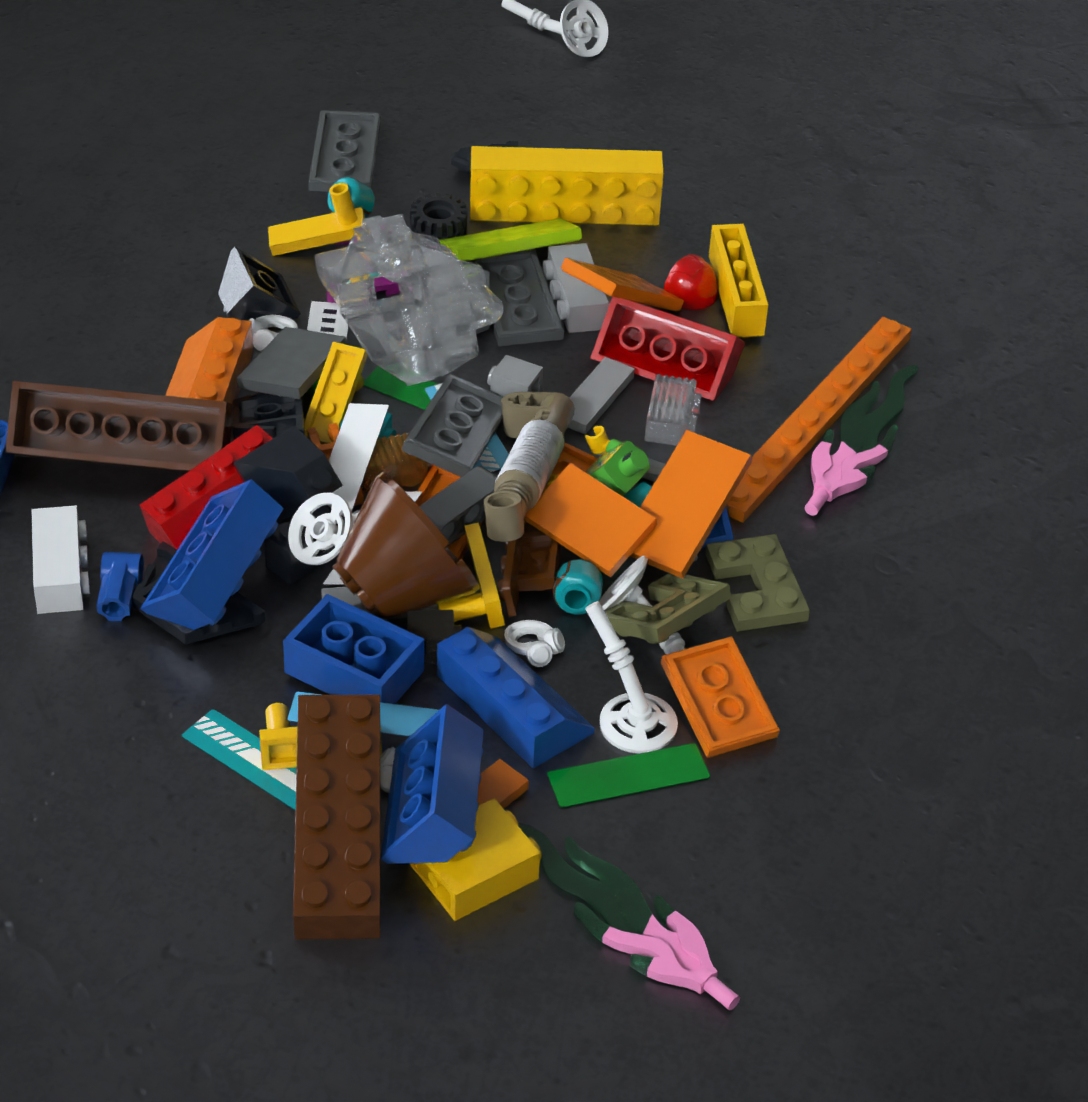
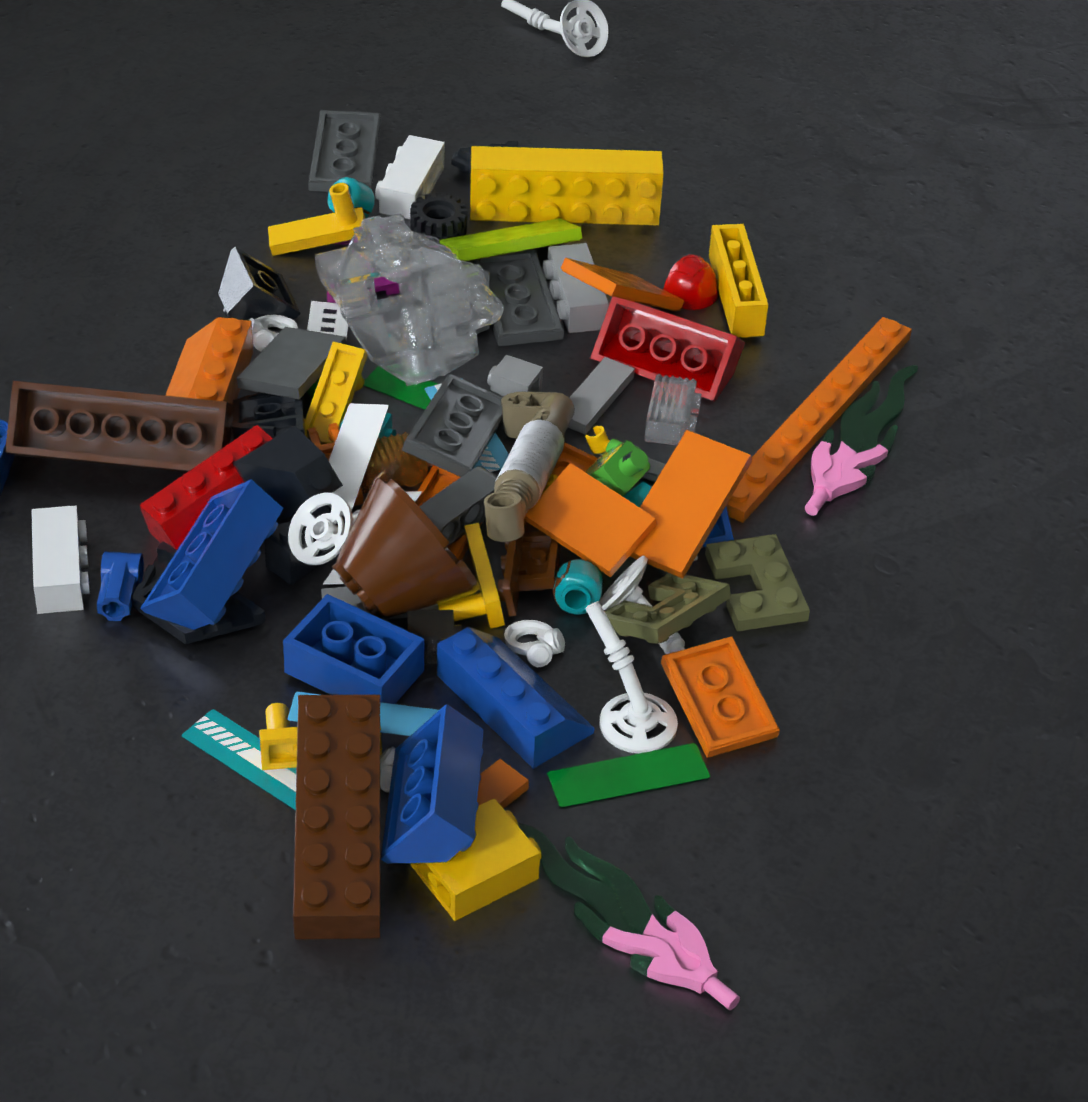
none -> white brick [375,135,445,219]

